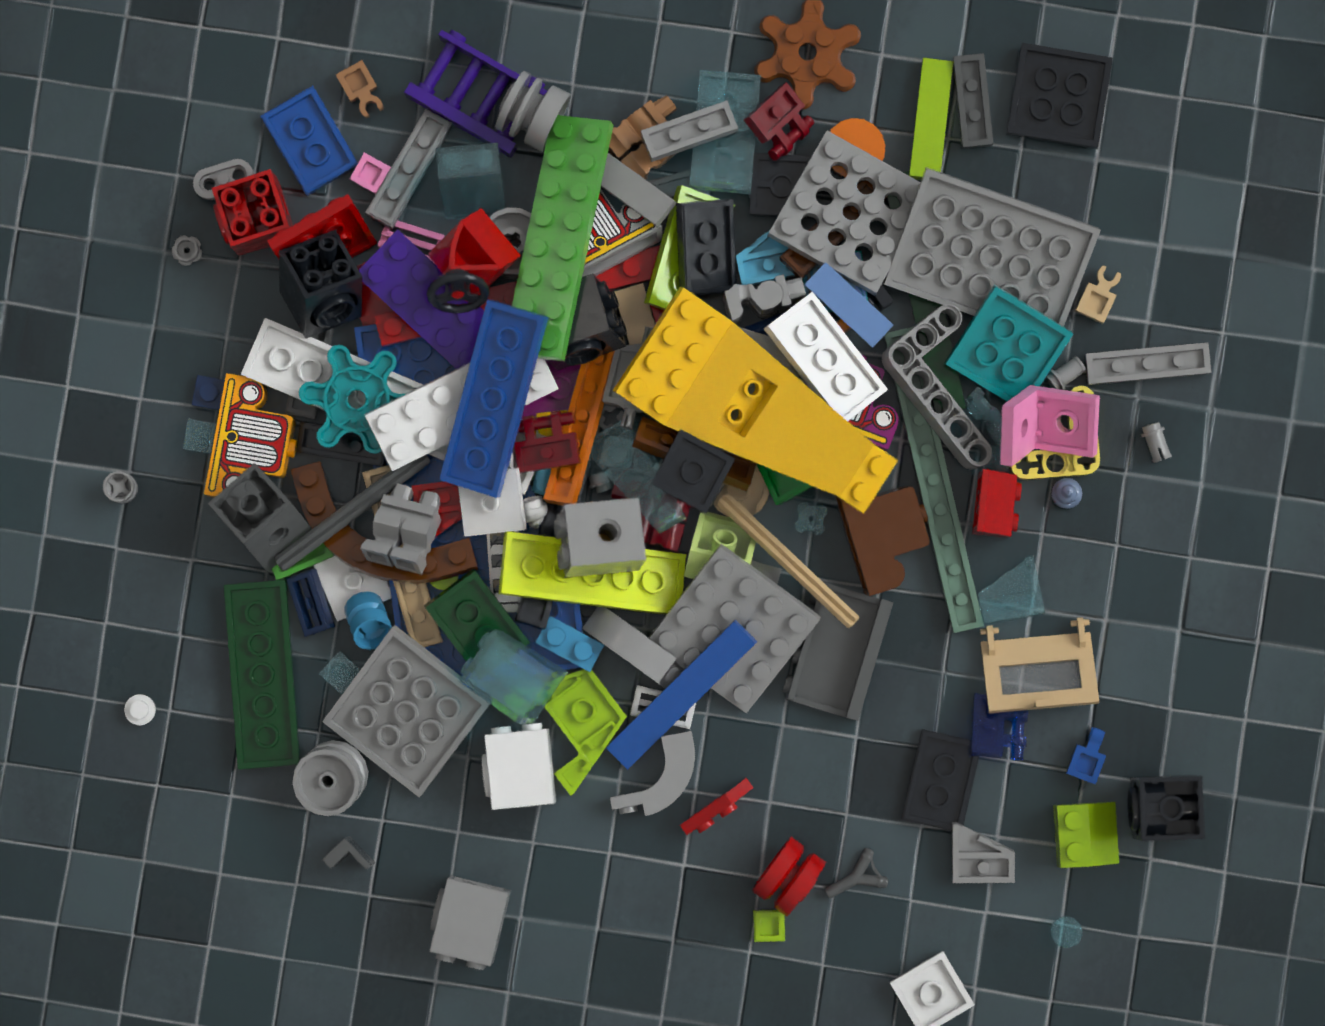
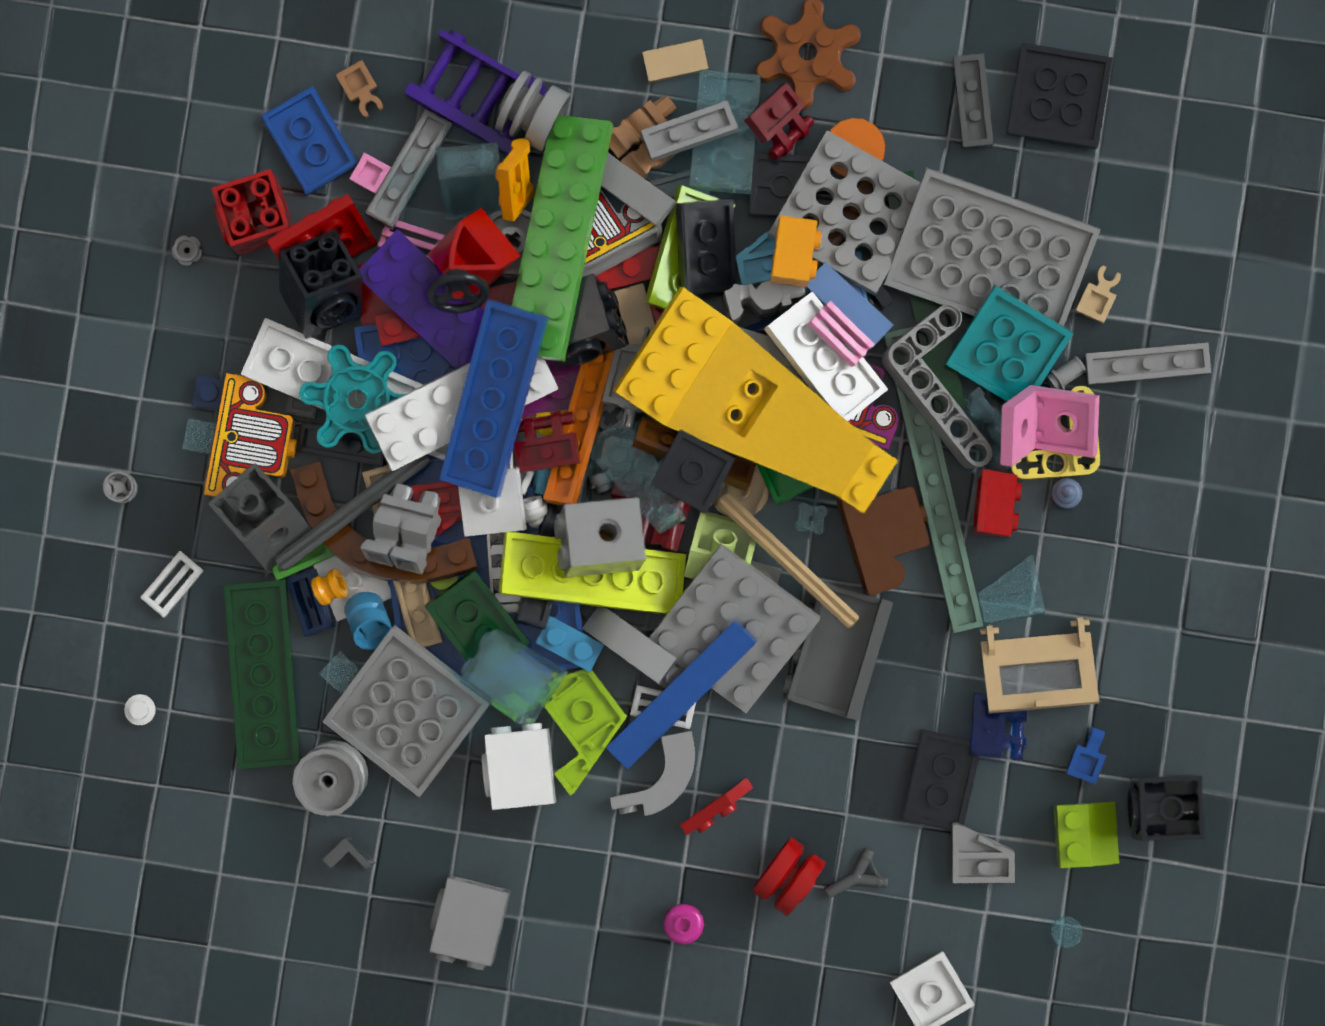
light grey plate [193,159,254,200] -> none
lime tile [753,910,785,942] -> none
lime tile [909,58,953,180] -> none
light grey pin [1141,422,1172,463] -> none
none -> white tile [140,551,204,618]
none -> light orange wheel [311,569,348,606]
none -> light orange plate [496,138,535,222]
none -> tan tile [642,39,708,83]
none -> dark pink head [664,903,704,945]
none -> light orange brick [770,215,821,287]
none -> bright pink tile [808,301,874,367]

